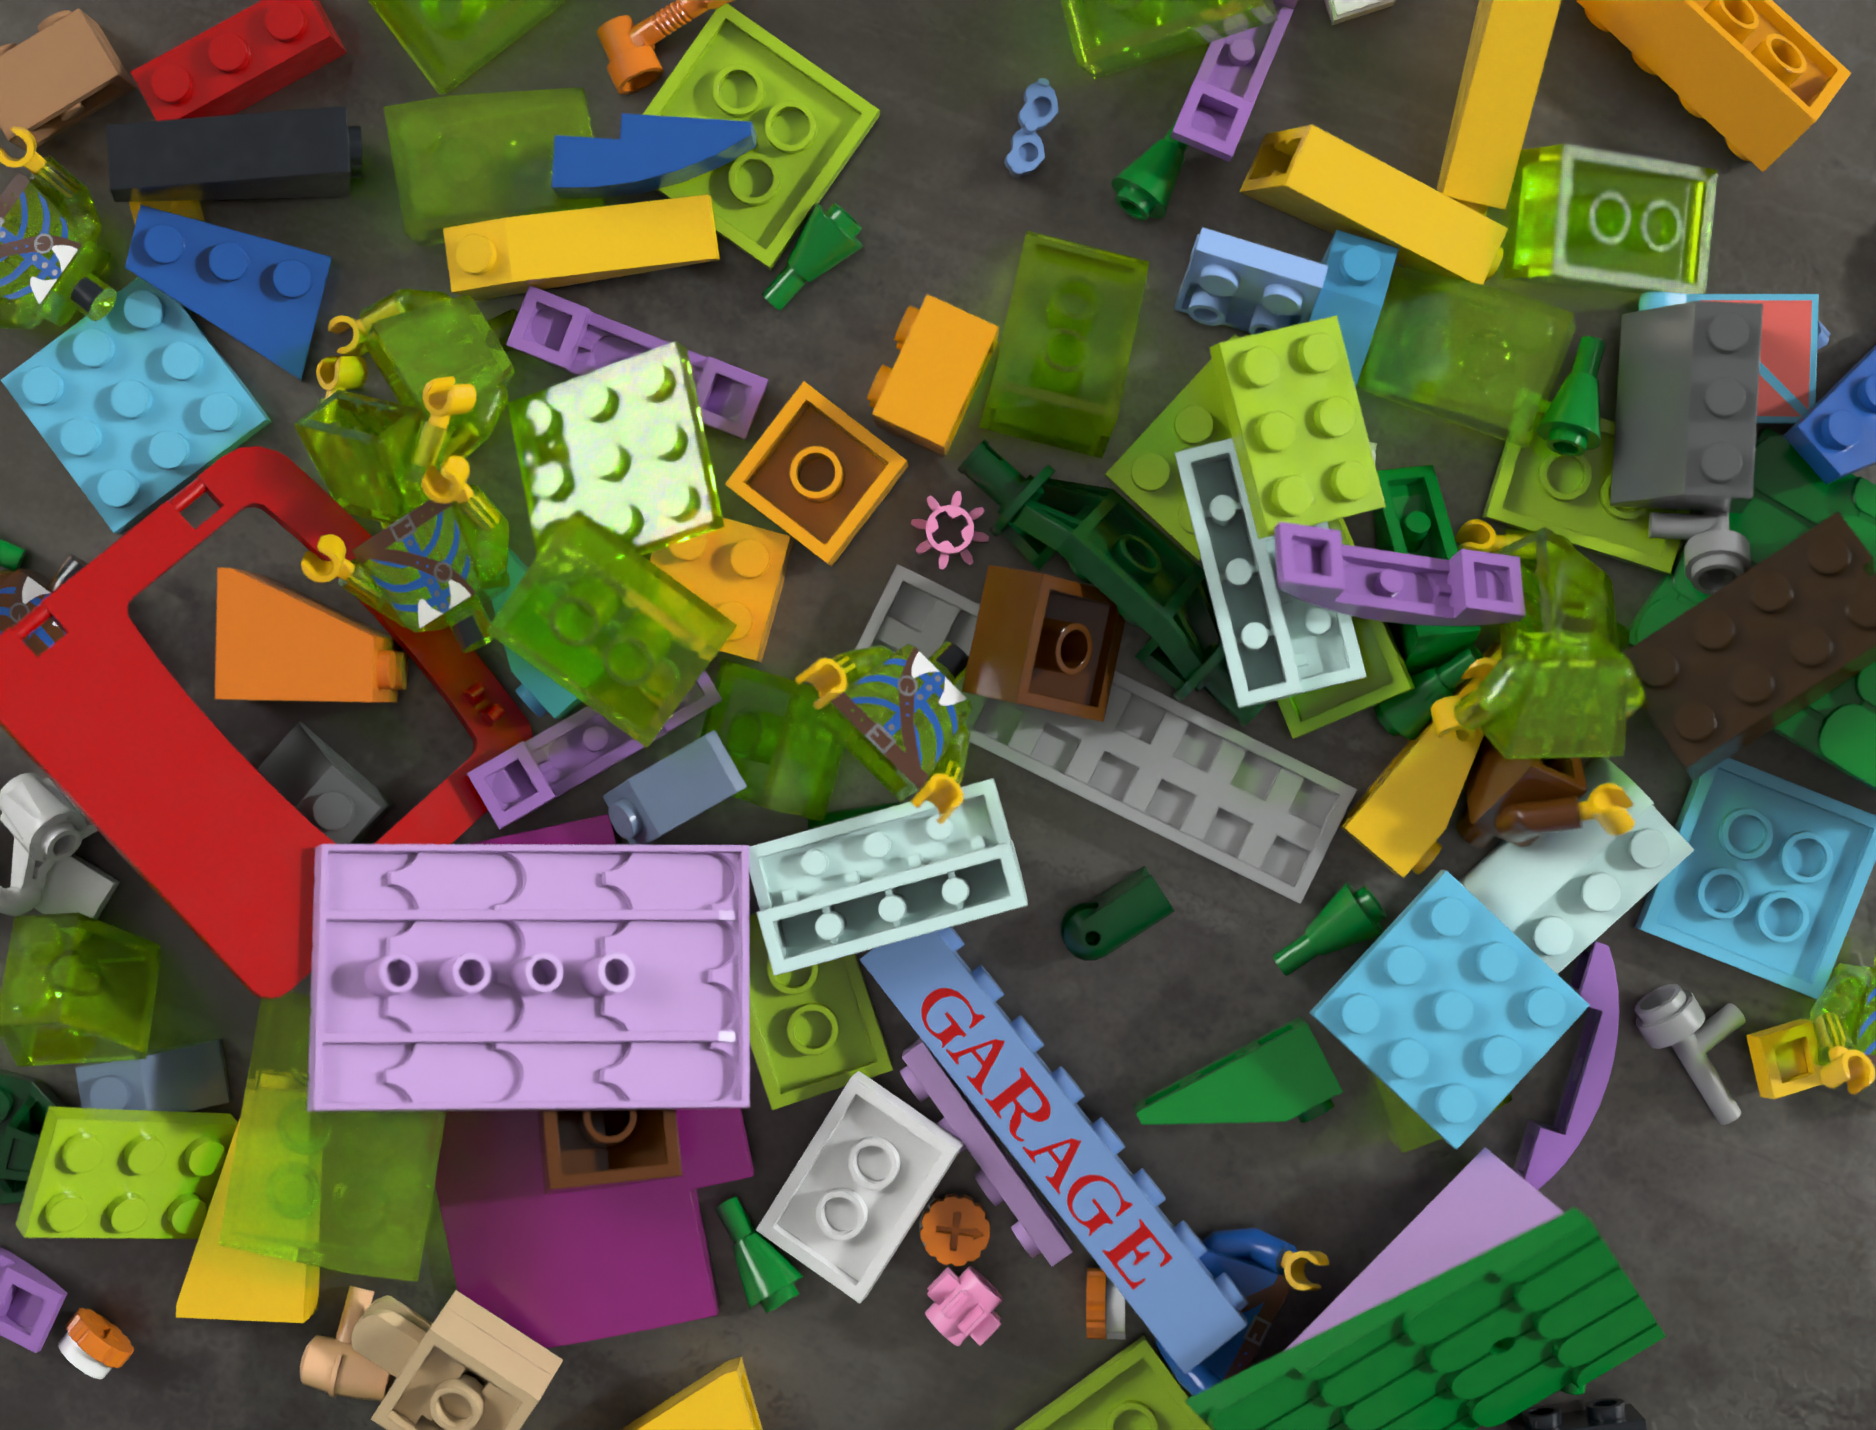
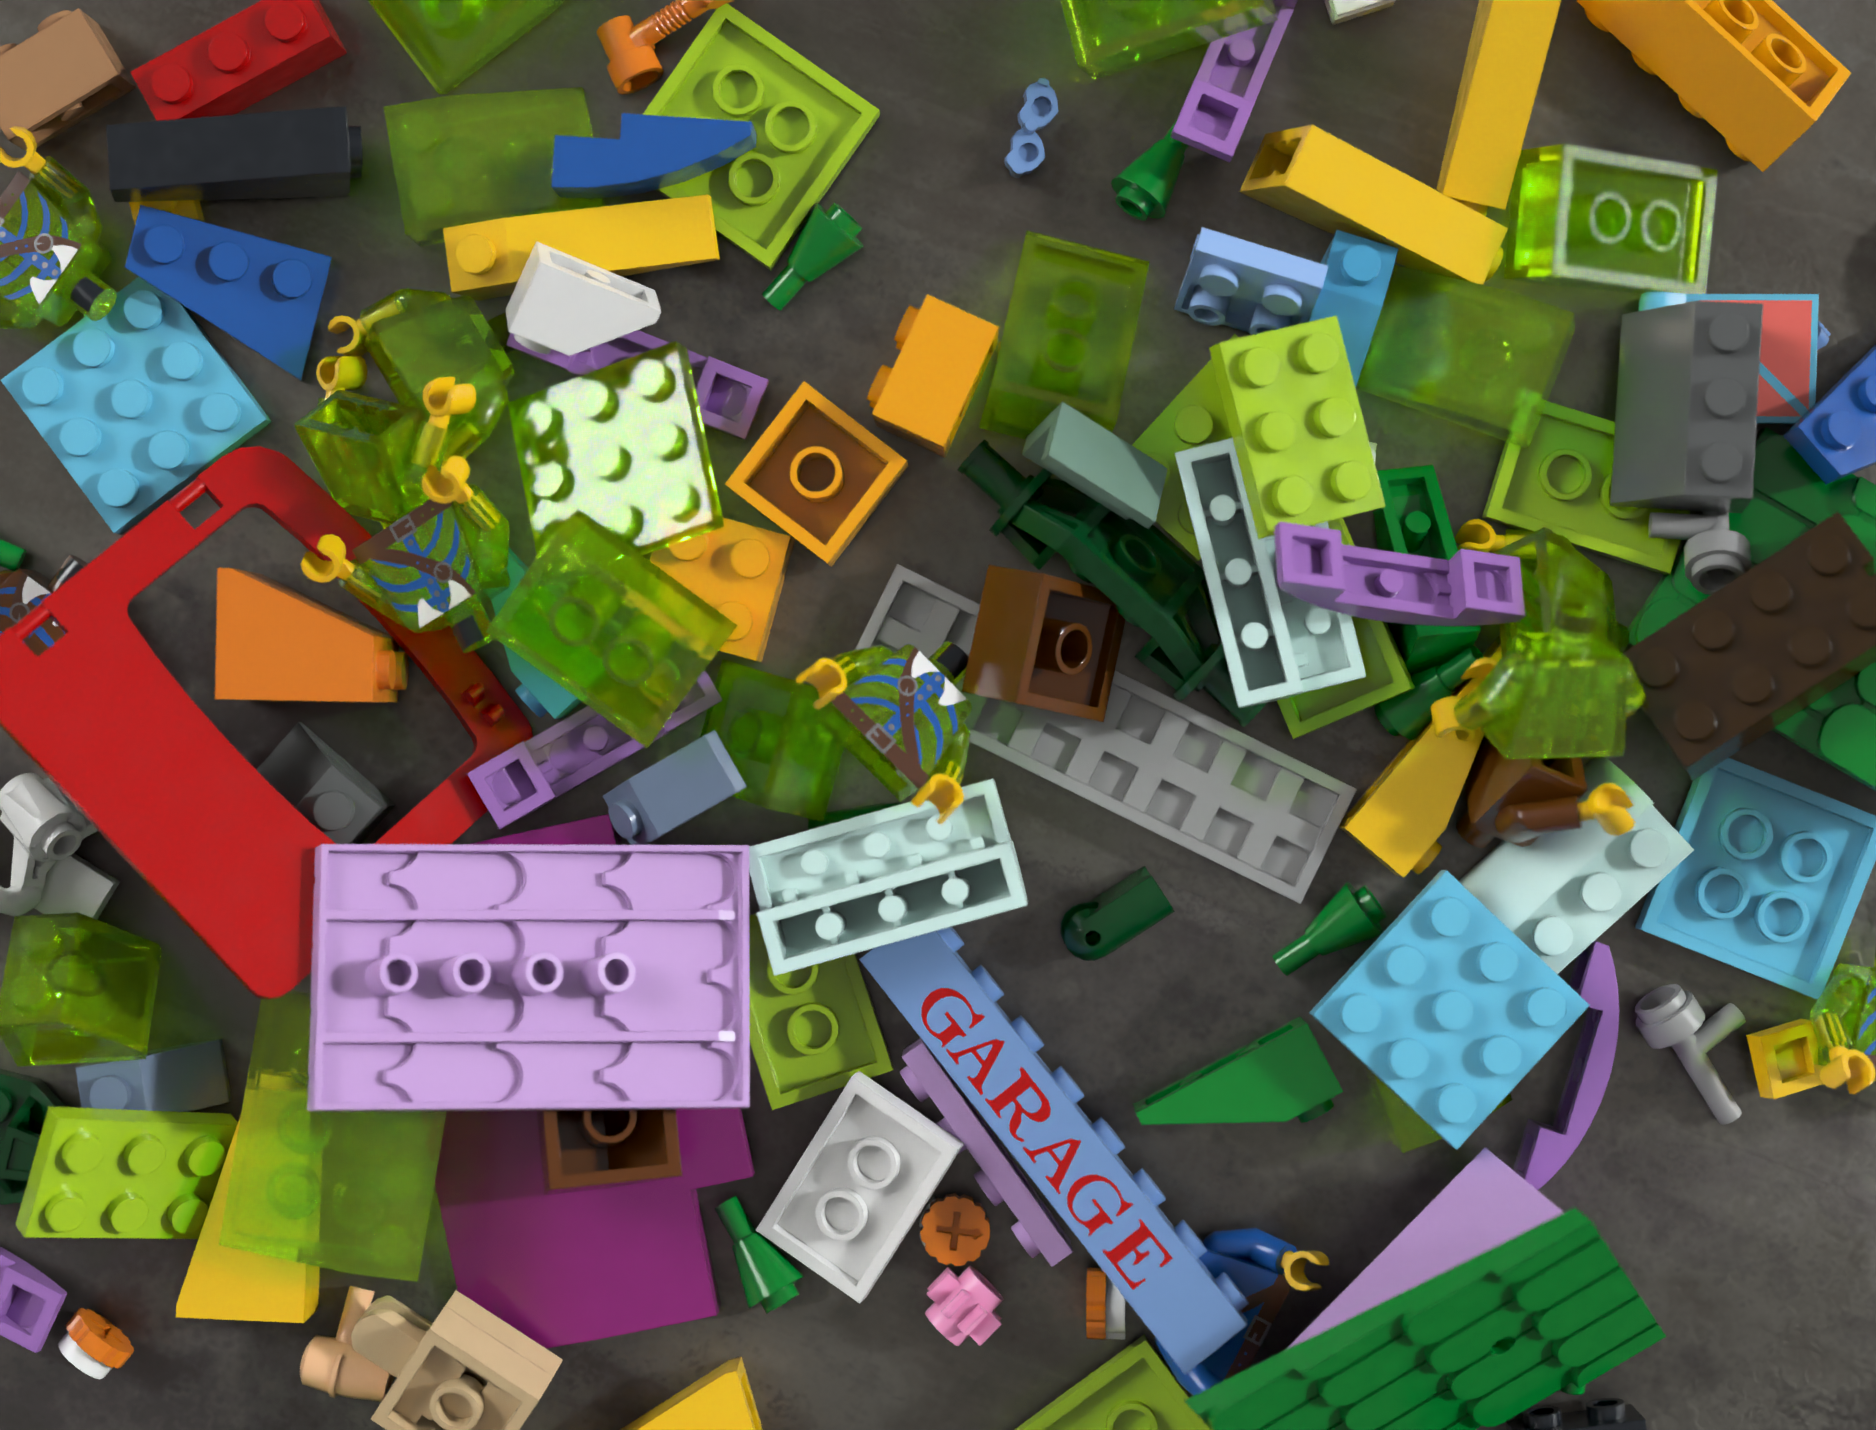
bright pink gear [911,491,990,571] -> none
green cone [1536,336,1606,456] -> none
none -> white slope [505,241,661,356]
none -> sand green panel [1022,401,1168,529]

